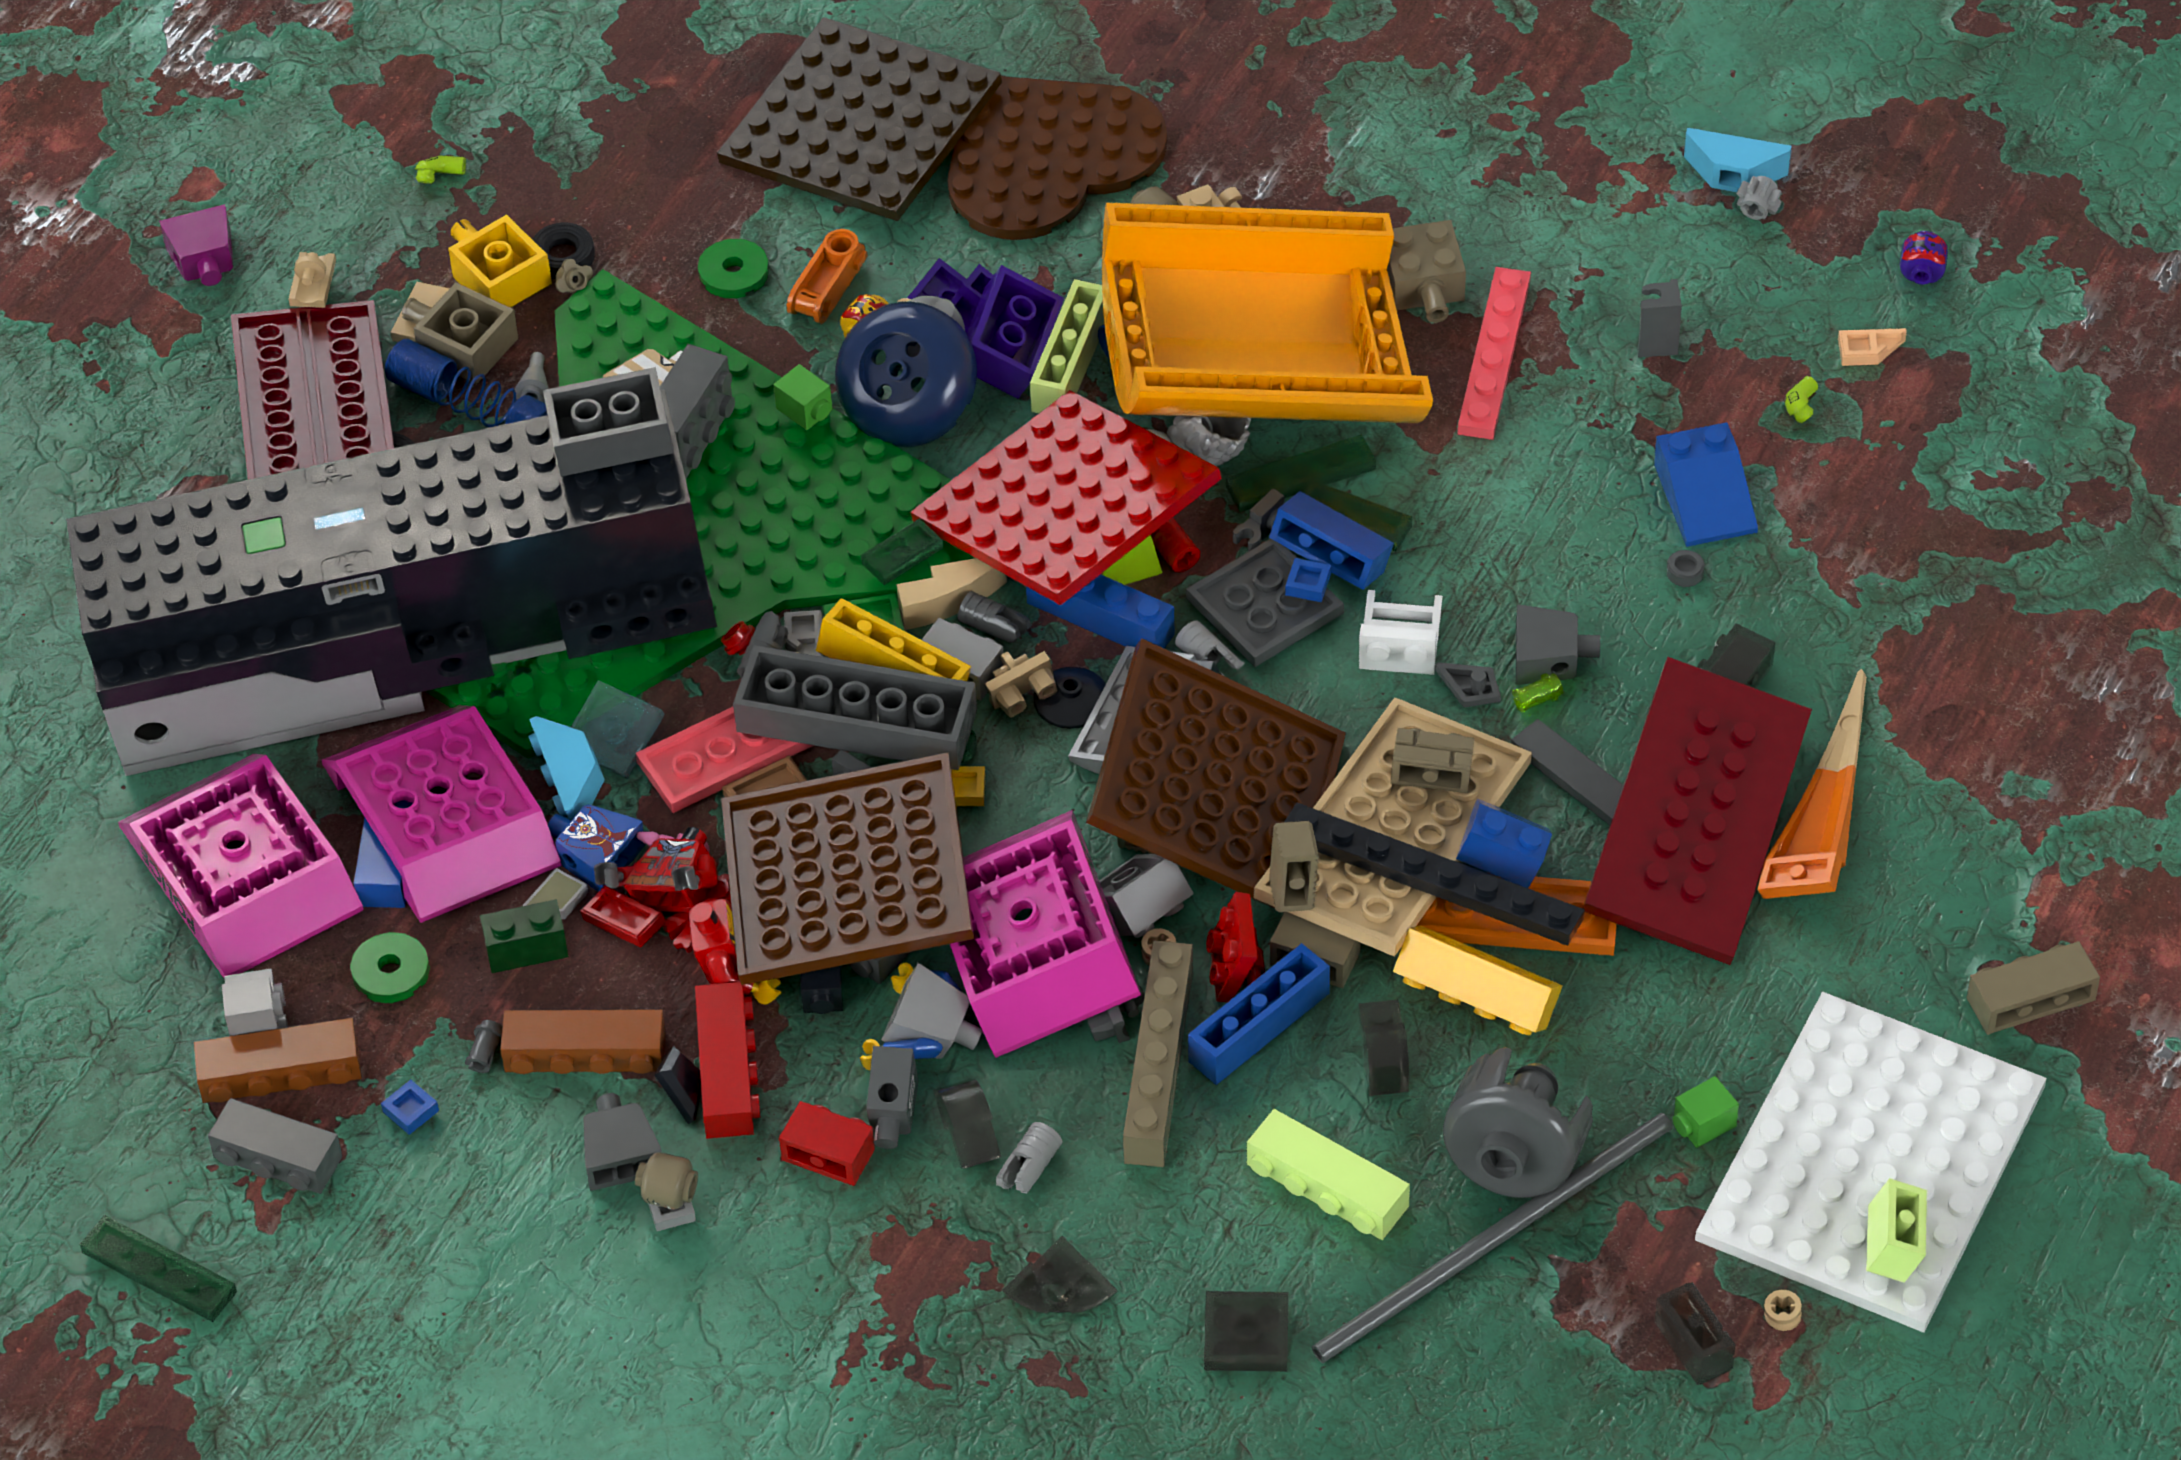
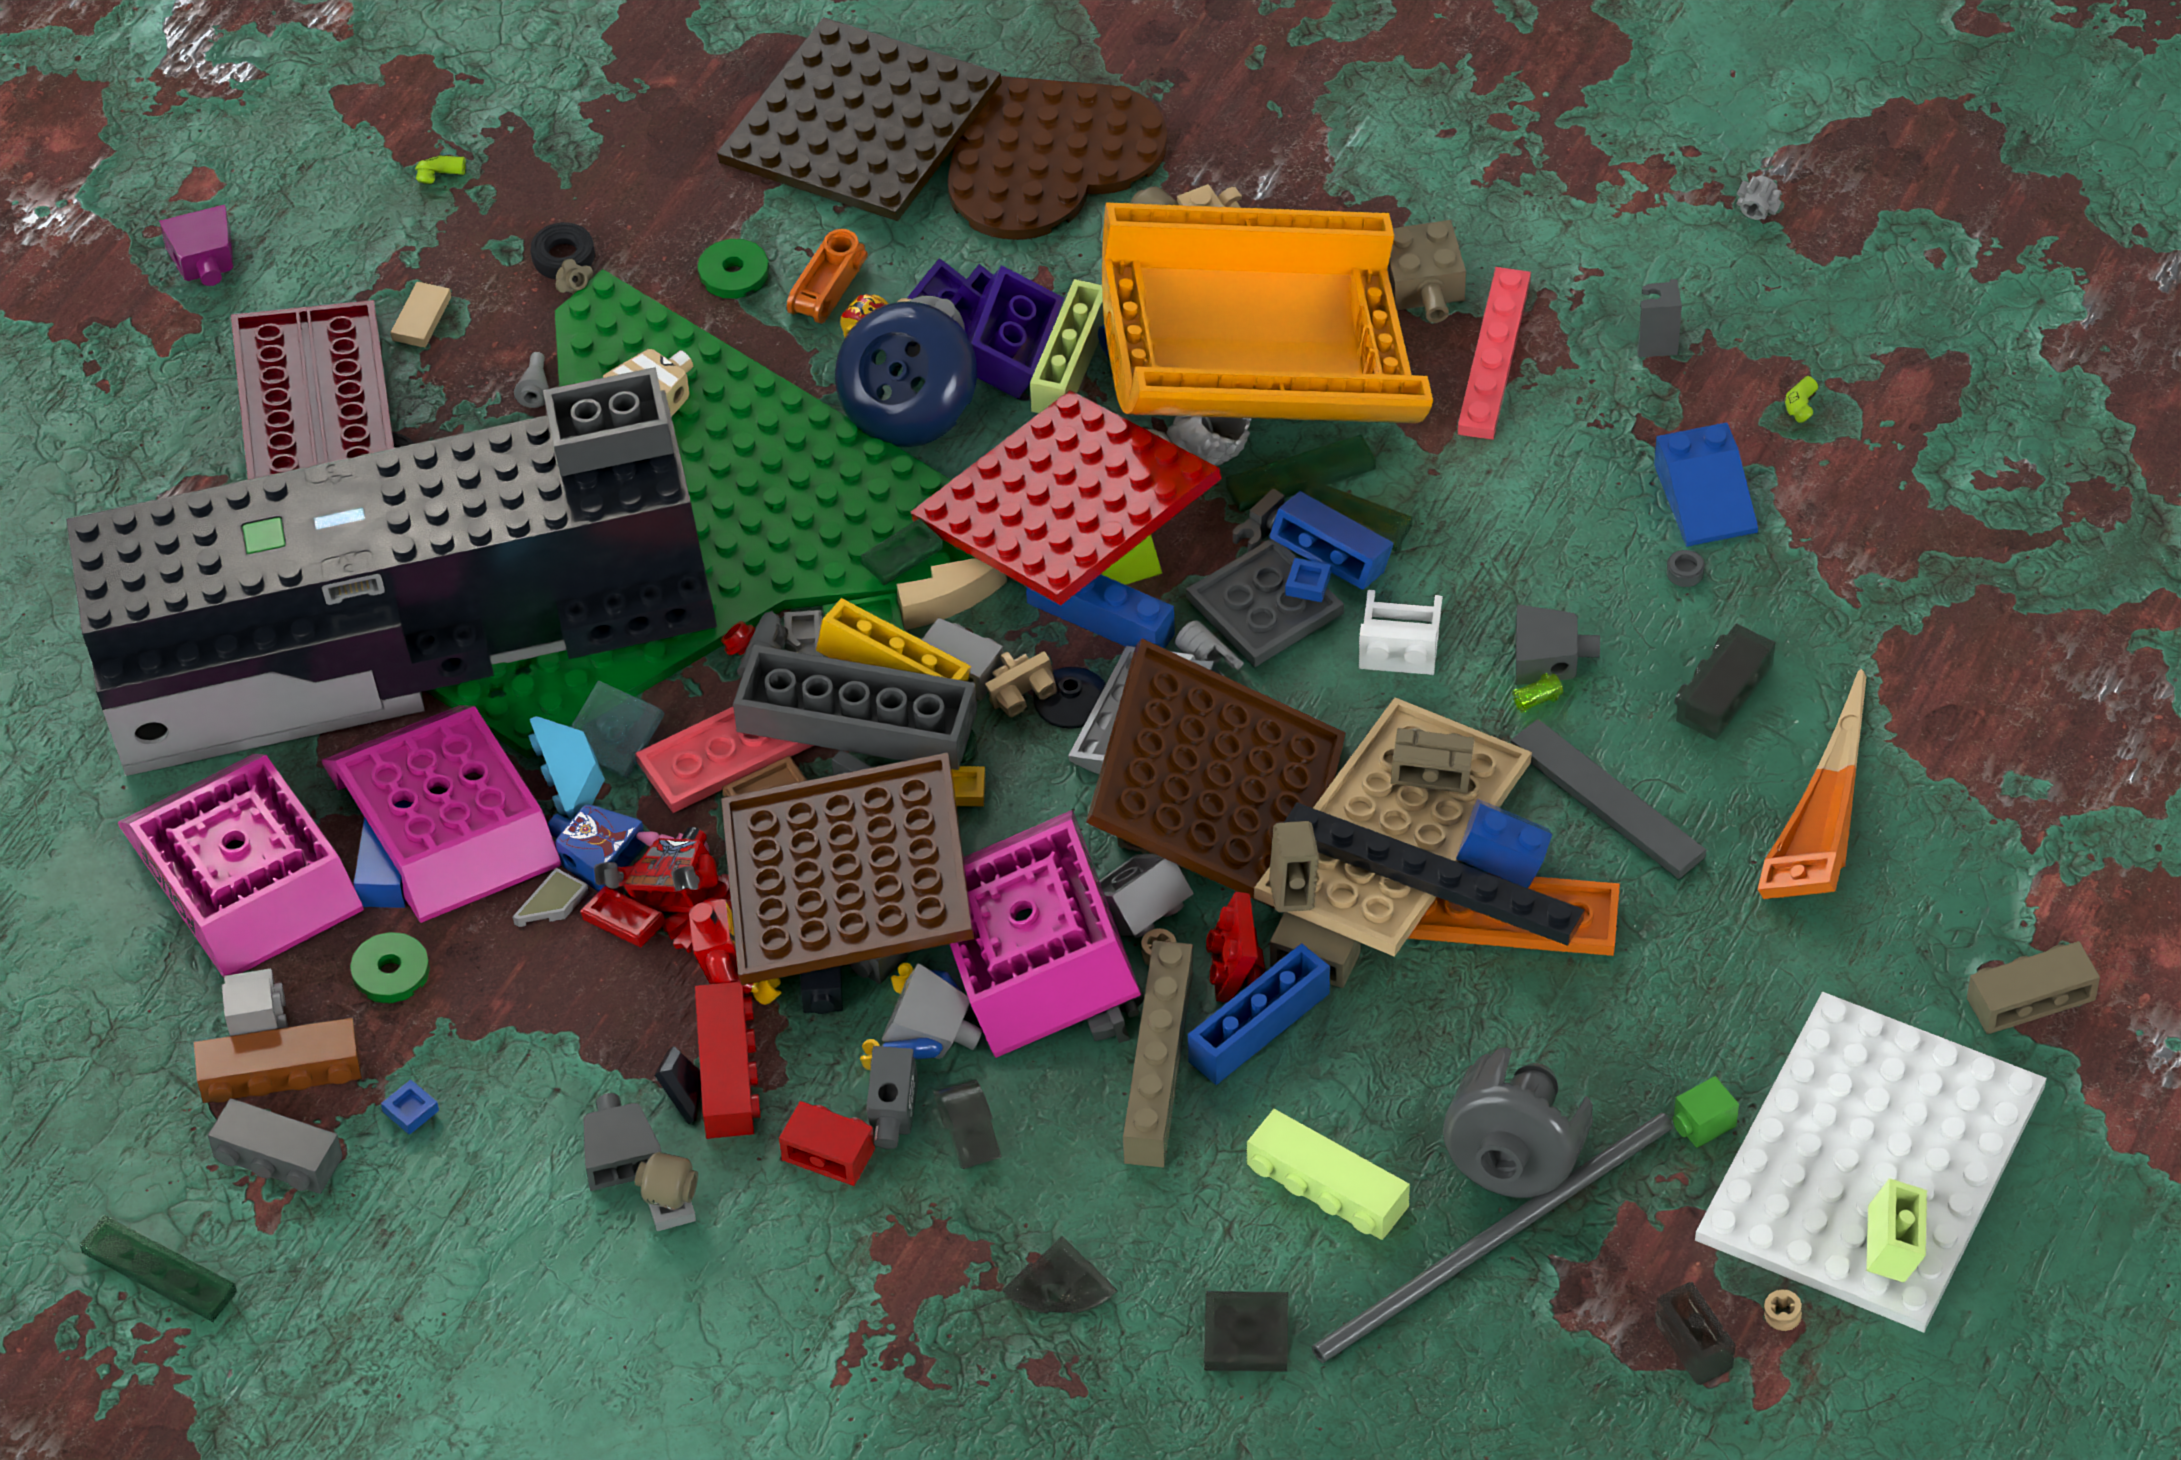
tan hips [289,252,336,308] -> none
blue piece [385,339,547,428] -> none
dark tan brick [402,282,518,385] -> none
yellow brick [448,215,552,308] -> none
dark grey pin [465,1020,503,1073] -> none
dark green brick [480,899,569,973] -> none
dark orange brick [500,1010,666,1074] -> none
dark grey brick [660,344,735,479] -> none
bright green brick [773,364,833,430] -> none
dark grey hinge [957,591,1032,643] -> none
light grey hinge [996,1122,1062,1194] -> none
red hinge [1151,518,1200,573] -> none
clear smoke brick [1358,999,1409,1096] -> none
yellow brick [1393,925,1563,1035] -> none
dark grey piece [1435,662,1501,708] -> none
dark red plate [1582,657,1812,965] -> none
medium azure slope [1684,128,1792,192] -> none
light nougat tile [1838,328,1907,366] -> none
dark purple head [1900,231,1948,285] -> none

